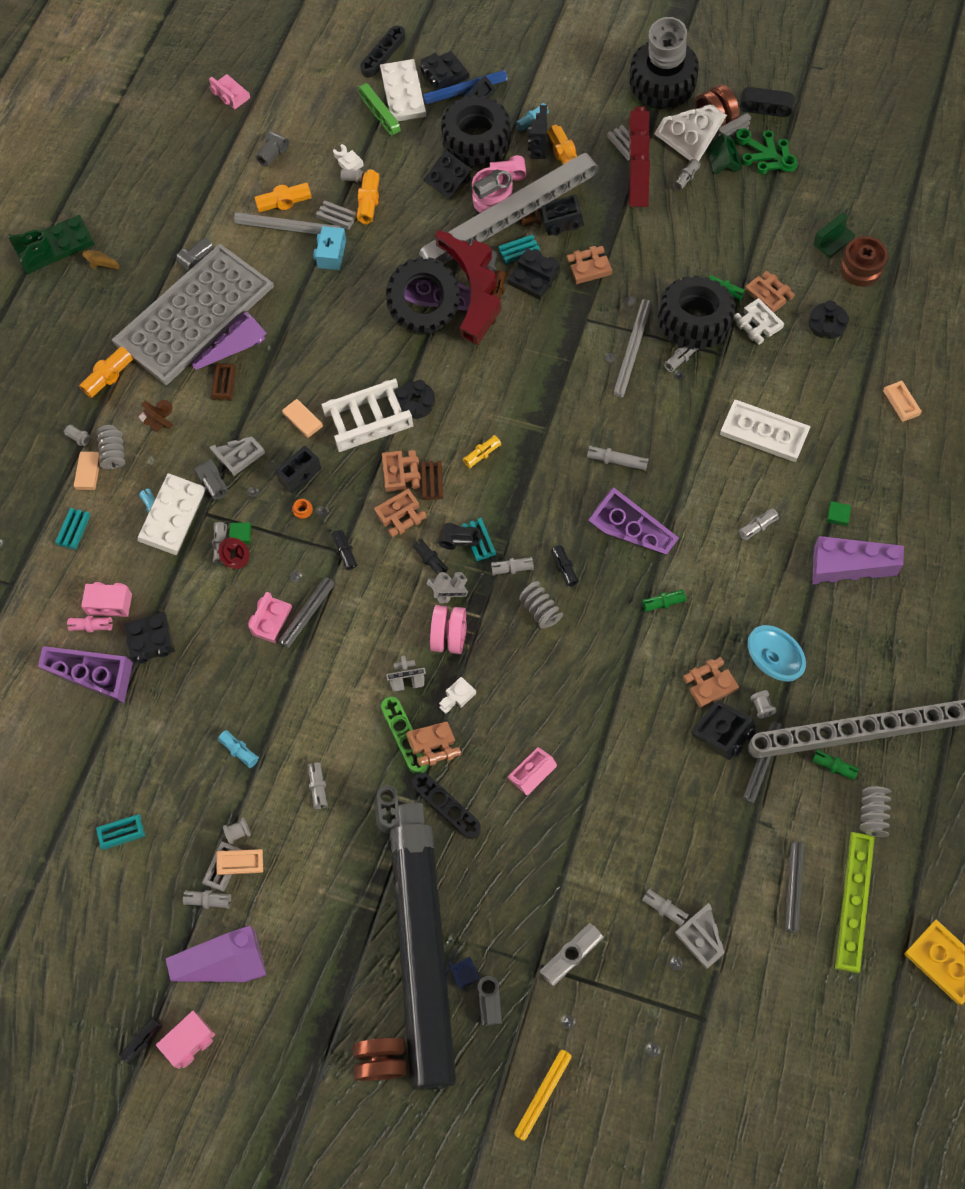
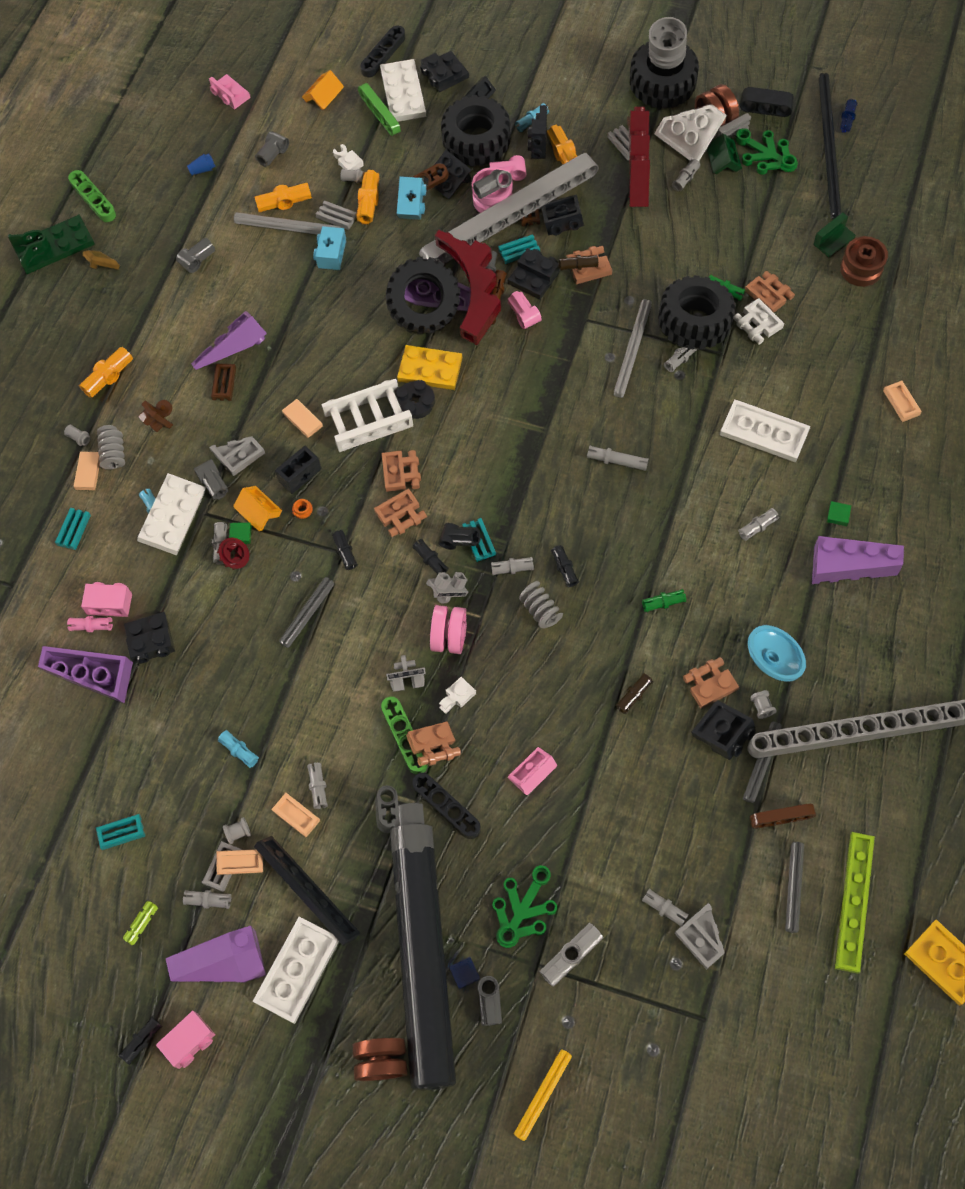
light grey plate [112,244,274,385] -> none
bright pink bracket [248,592,292,643] -> none
reddish brown tile [421,460,443,500] -> none
blue axle [423,70,507,105] -> none
yellow pin [463,435,501,468] -> none
medium lavender wedge [588,488,679,554] -> none
black plate [809,301,849,339] -> none
green pin [812,749,859,781] -> none
light grey piece [860,786,892,837] -> none
none -> bright green beam [68,170,116,222]
none -> lime axle [123,901,158,945]
none -> blue cone [187,153,216,175]
none -> light orange panel [233,486,282,531]
none -> white plate [253,917,339,1024]
none -> black tile [254,836,360,946]
none -> light nougat tile [271,793,320,838]
none -> light orange panel [302,70,344,110]
none -> medium azure brick [397,177,427,220]
none -> yellow plate [397,345,462,390]
none -> reddish brown beam [409,163,449,200]
none -> green plant [492,865,557,948]
none -> bright pink piece [508,291,542,329]
none -> dark brown pin [559,255,599,271]
none -> dark brown pin [616,673,654,714]
none -> reddish brown beam [749,804,816,829]
none -> black axle [819,73,841,219]
none -> clear blue axle [840,99,858,133]

